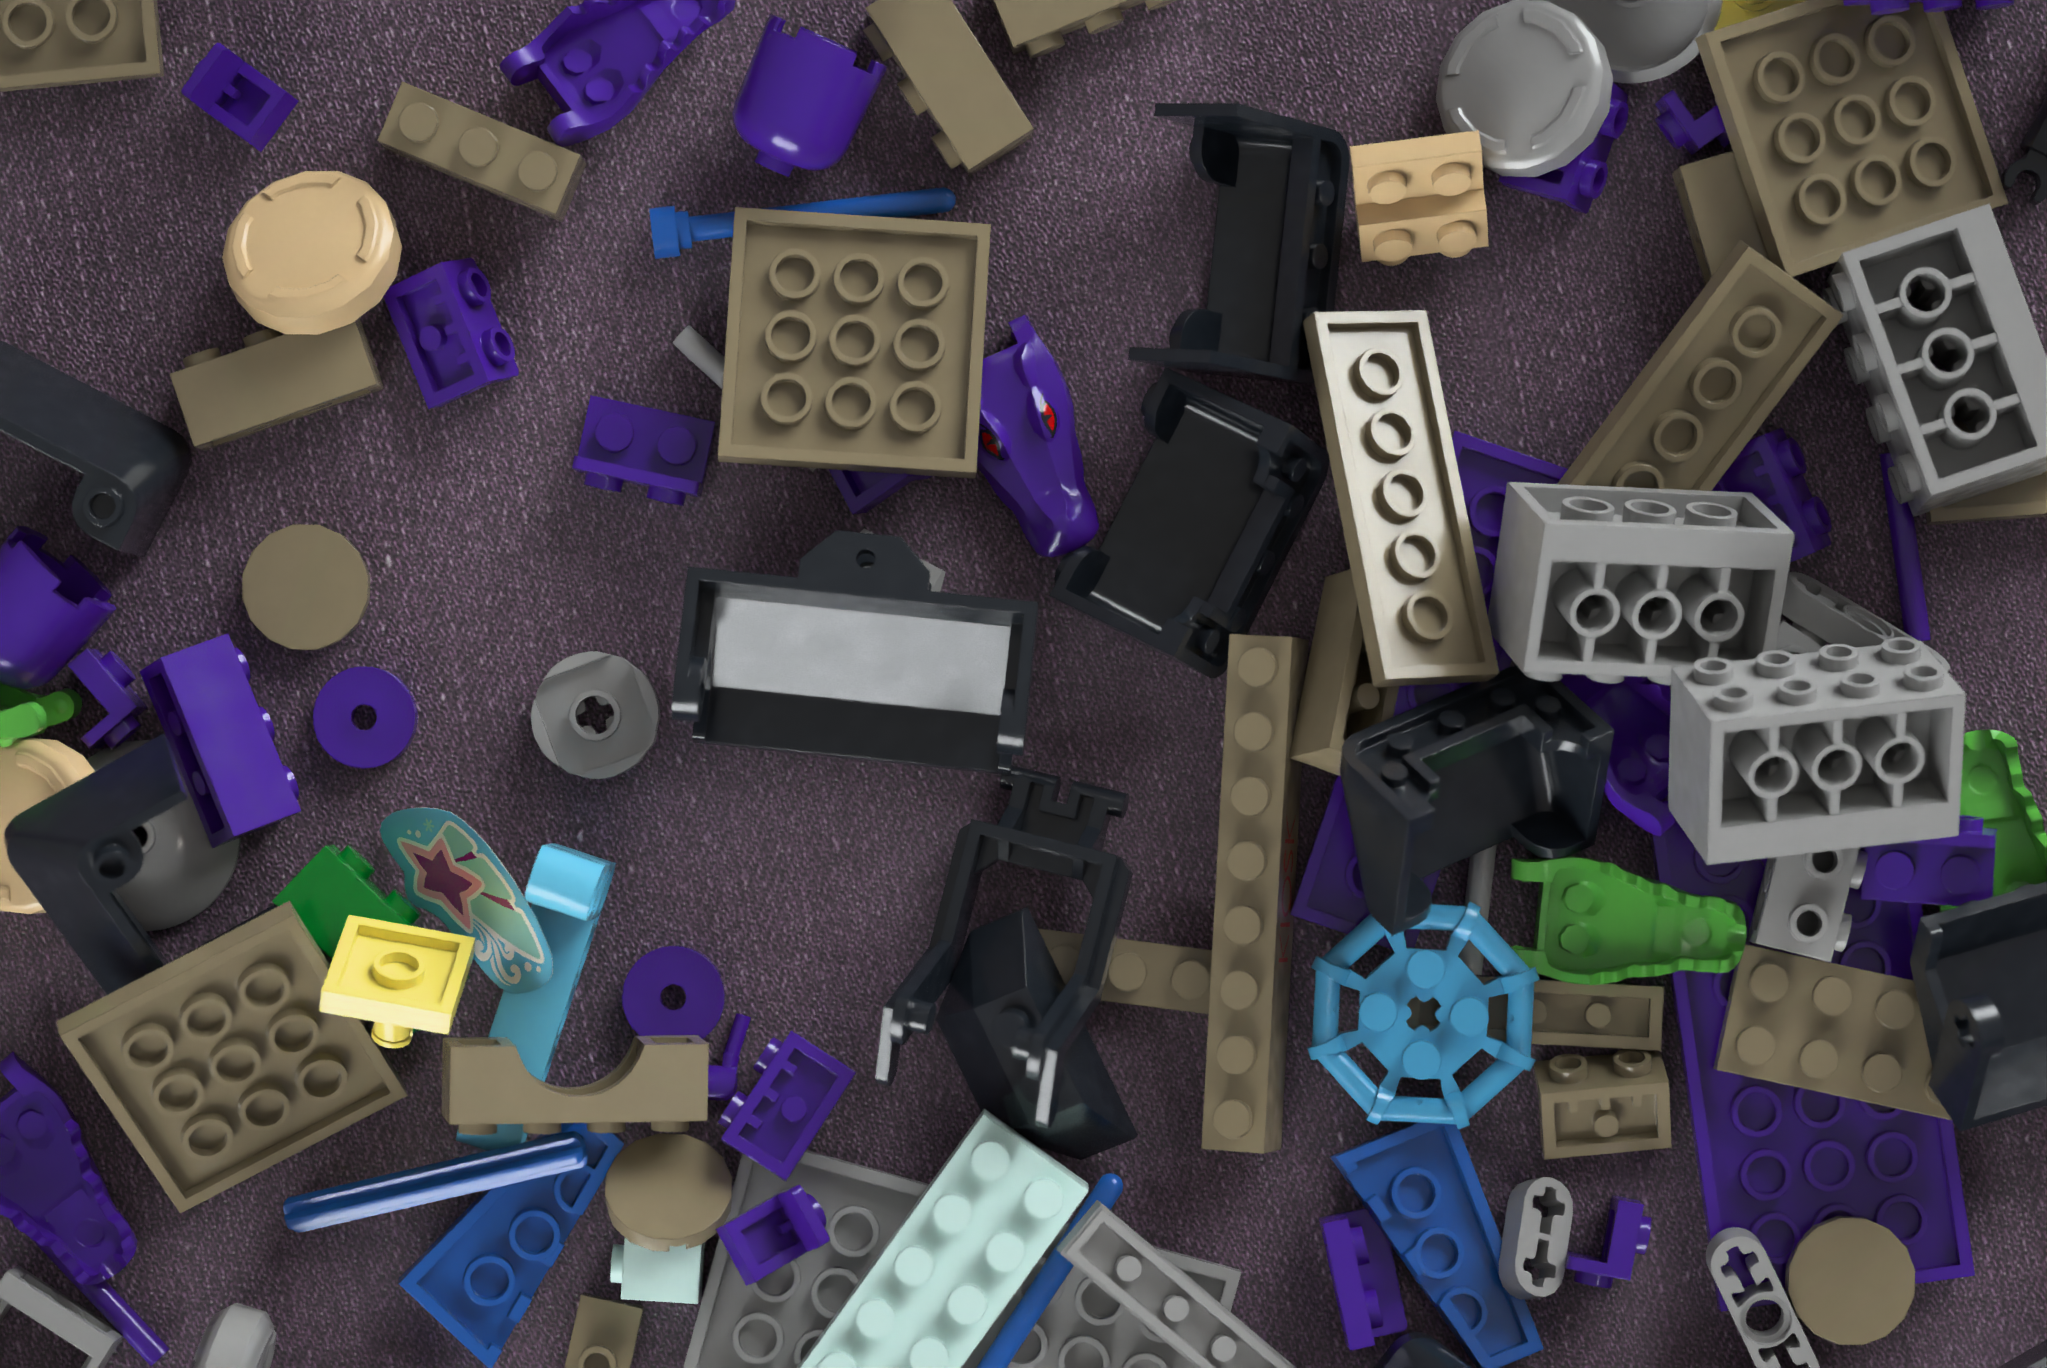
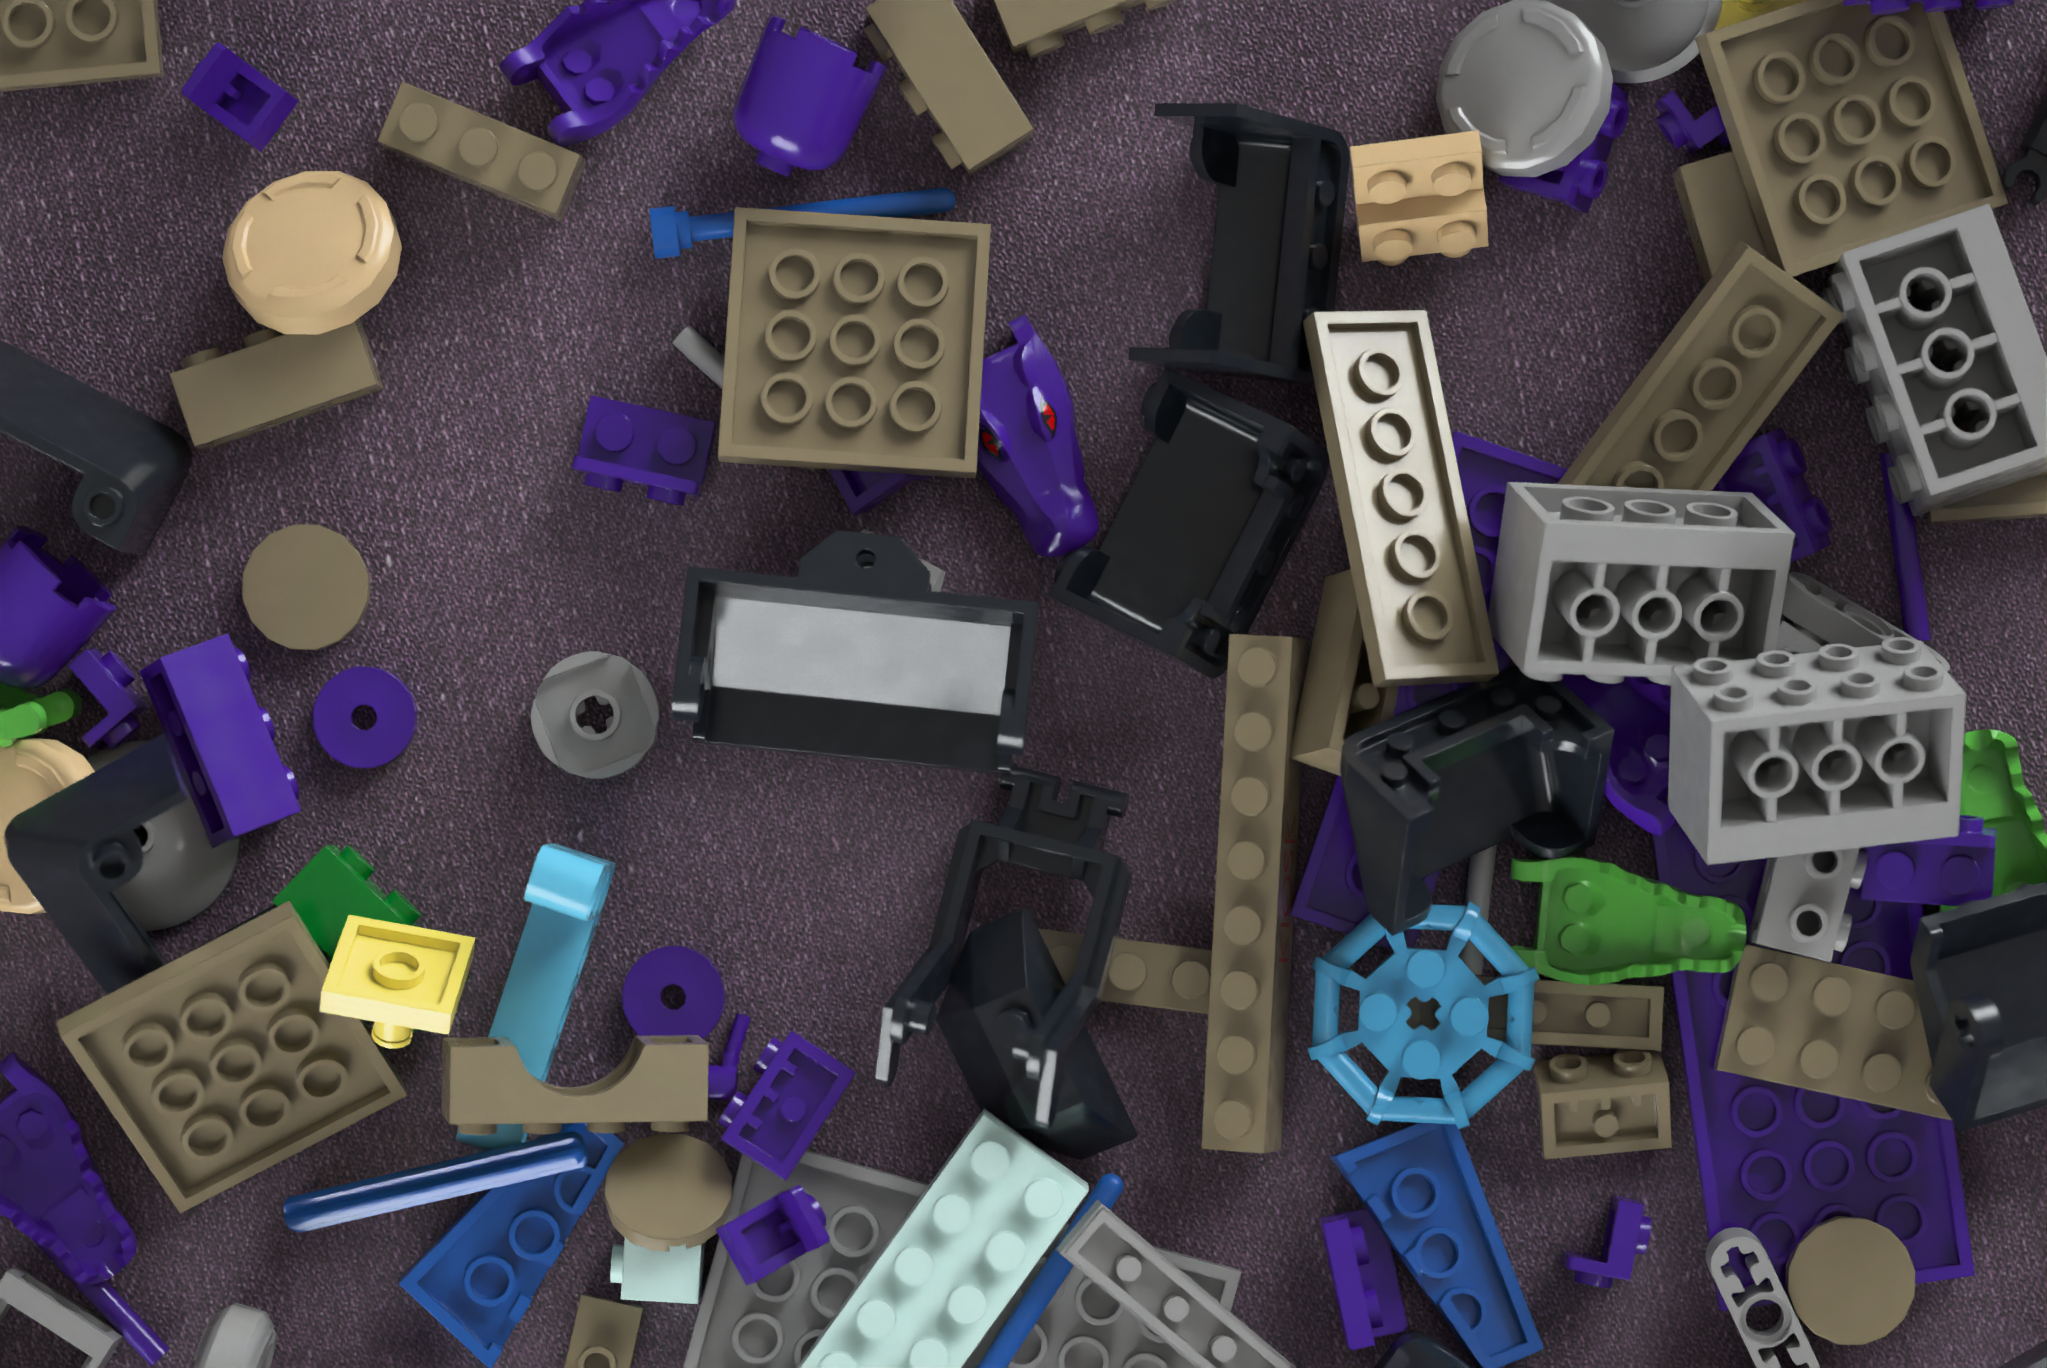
sticker [380,807,553,994] -> none
dark purple bracket [383,258,519,409] -> none
light grey beam [1499,1177,1573,1300] -> none

